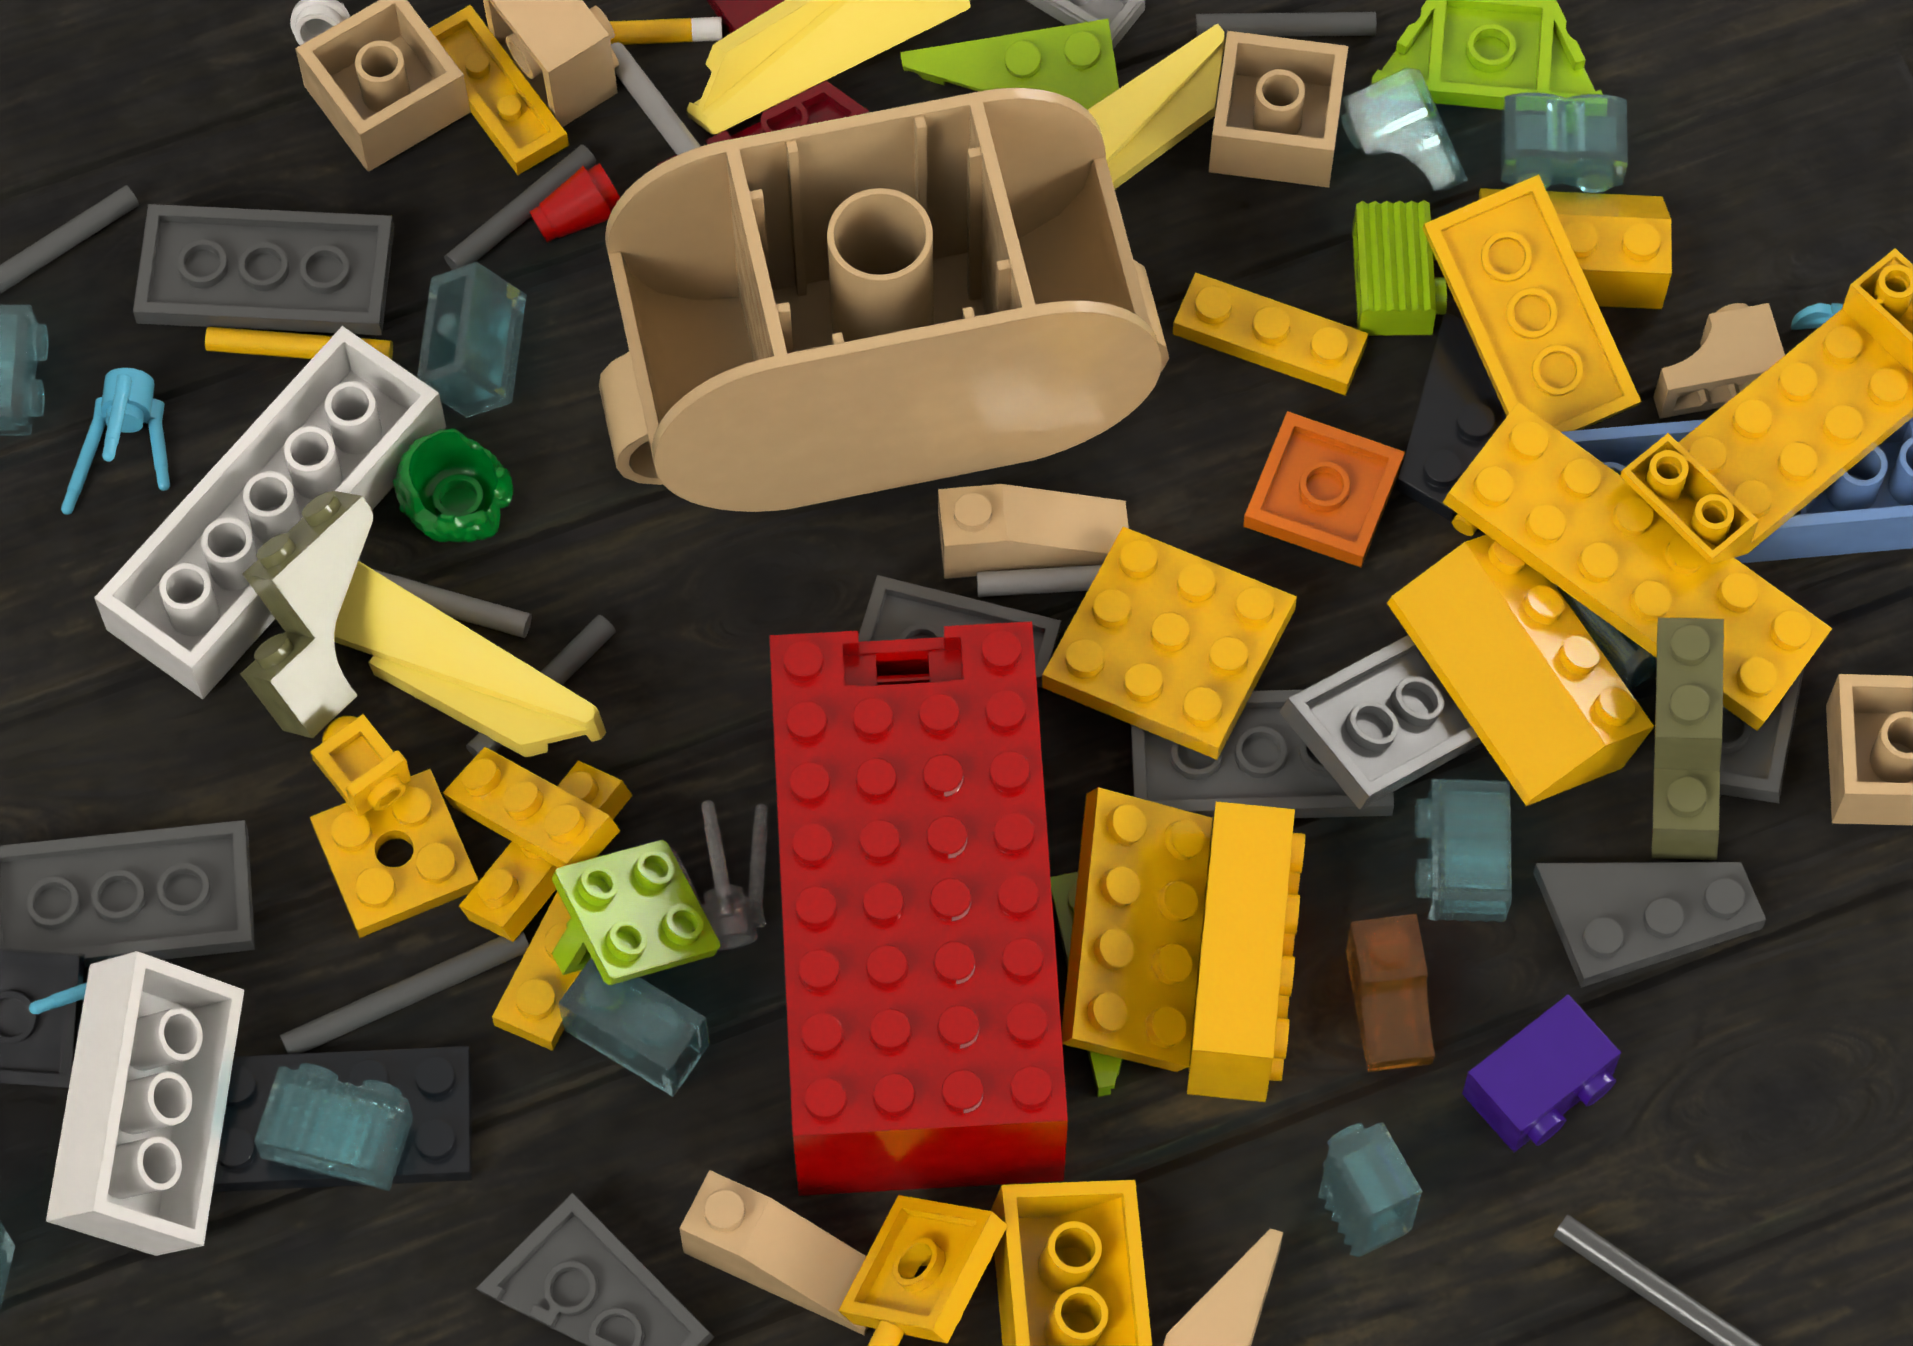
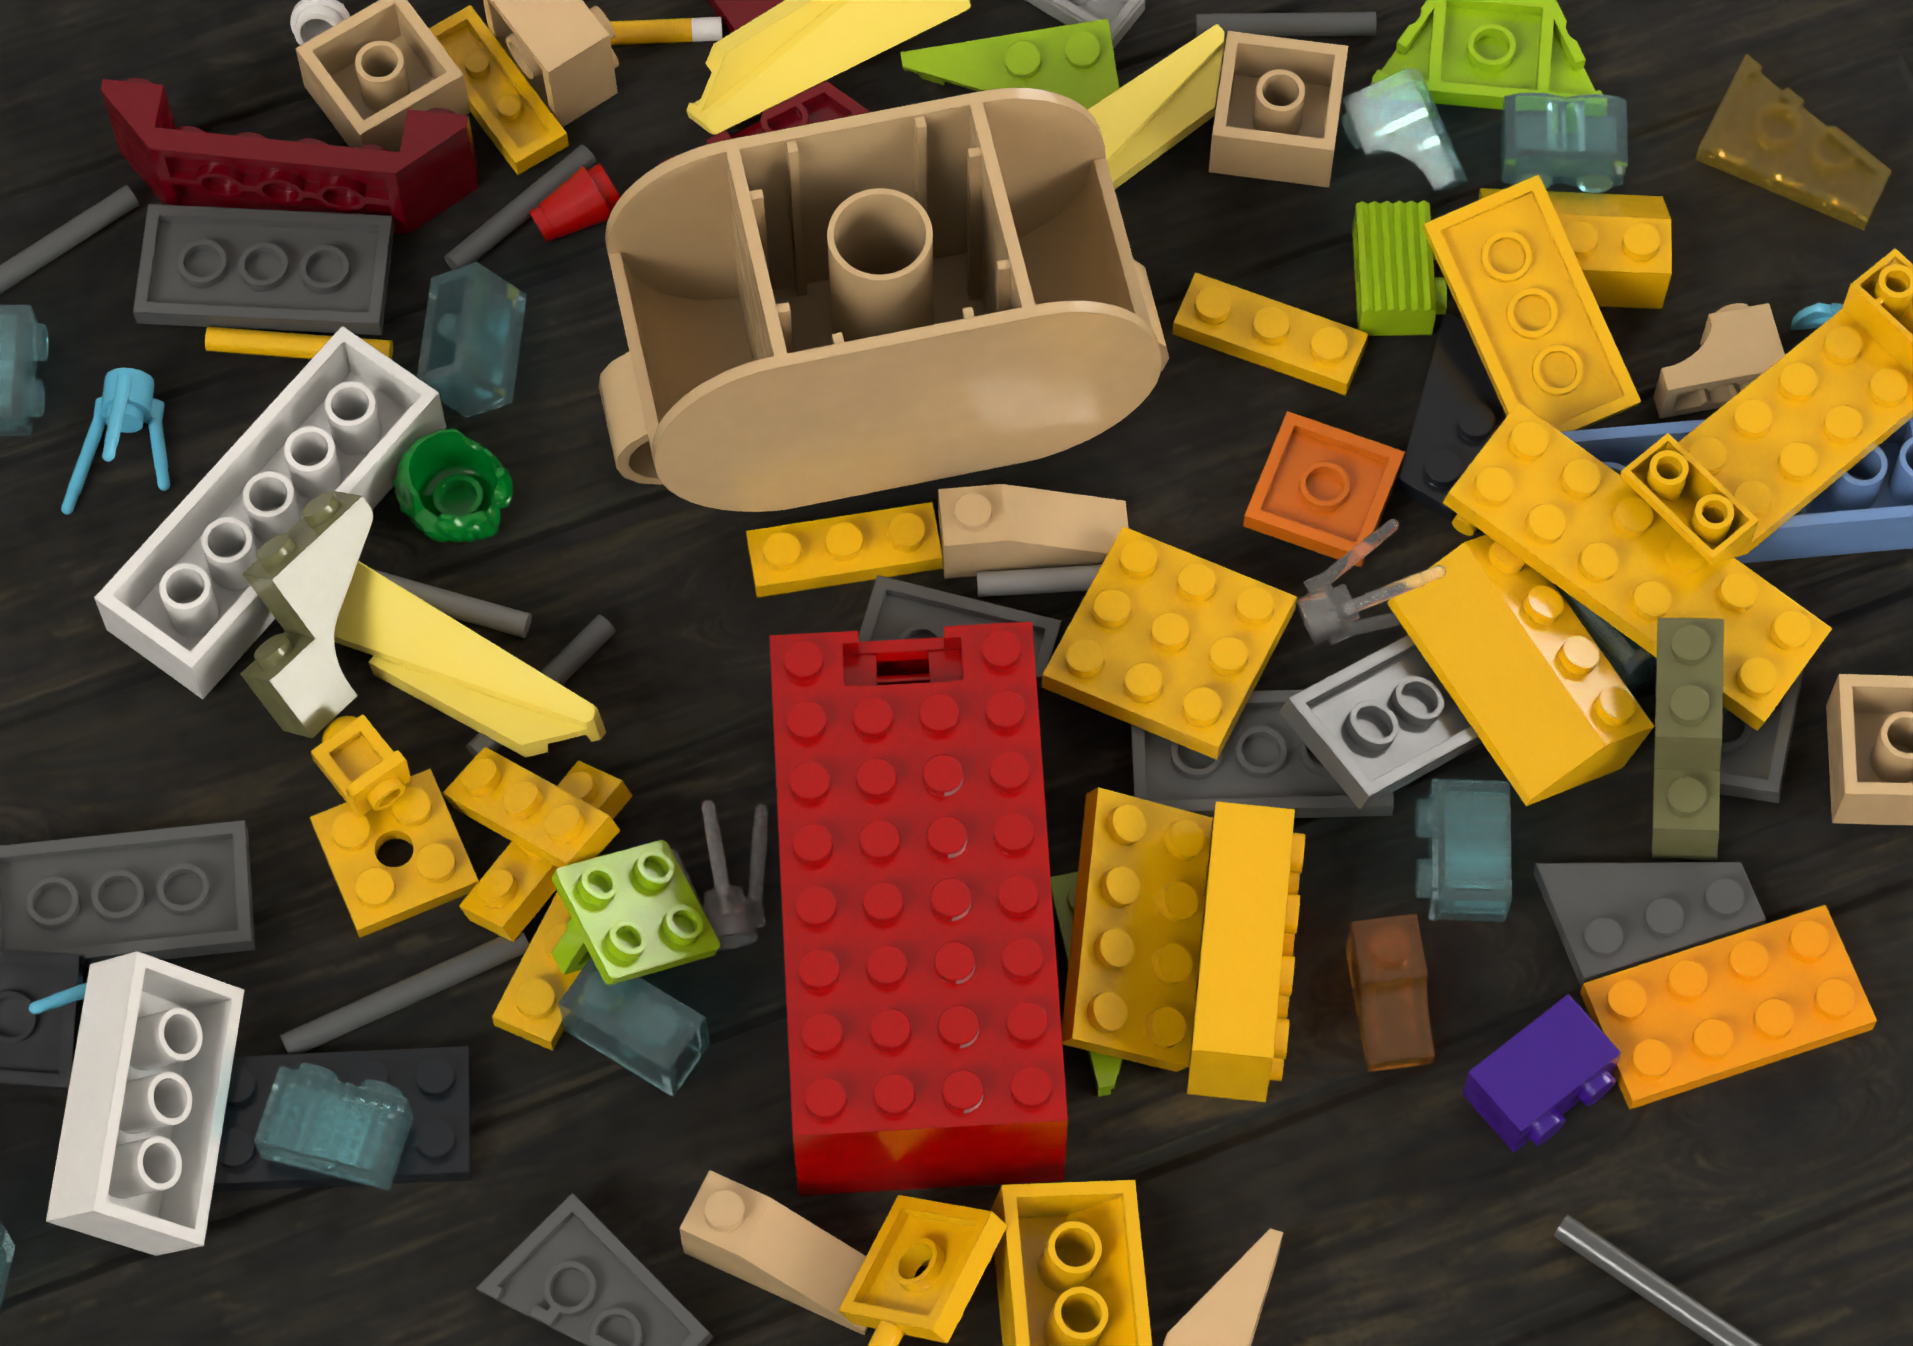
light grey bar [611,42,701,155] -> none
clear light blue brick [1318,1122,1423,1257] -> none
none -> dark red slope [100,78,480,235]
none -> yellow plate [746,502,943,598]
none -> clear plant [1296,519,1446,645]
none -> light orange plate [1580,905,1877,1110]
none -> clear yellow wing [1696,54,1891,230]

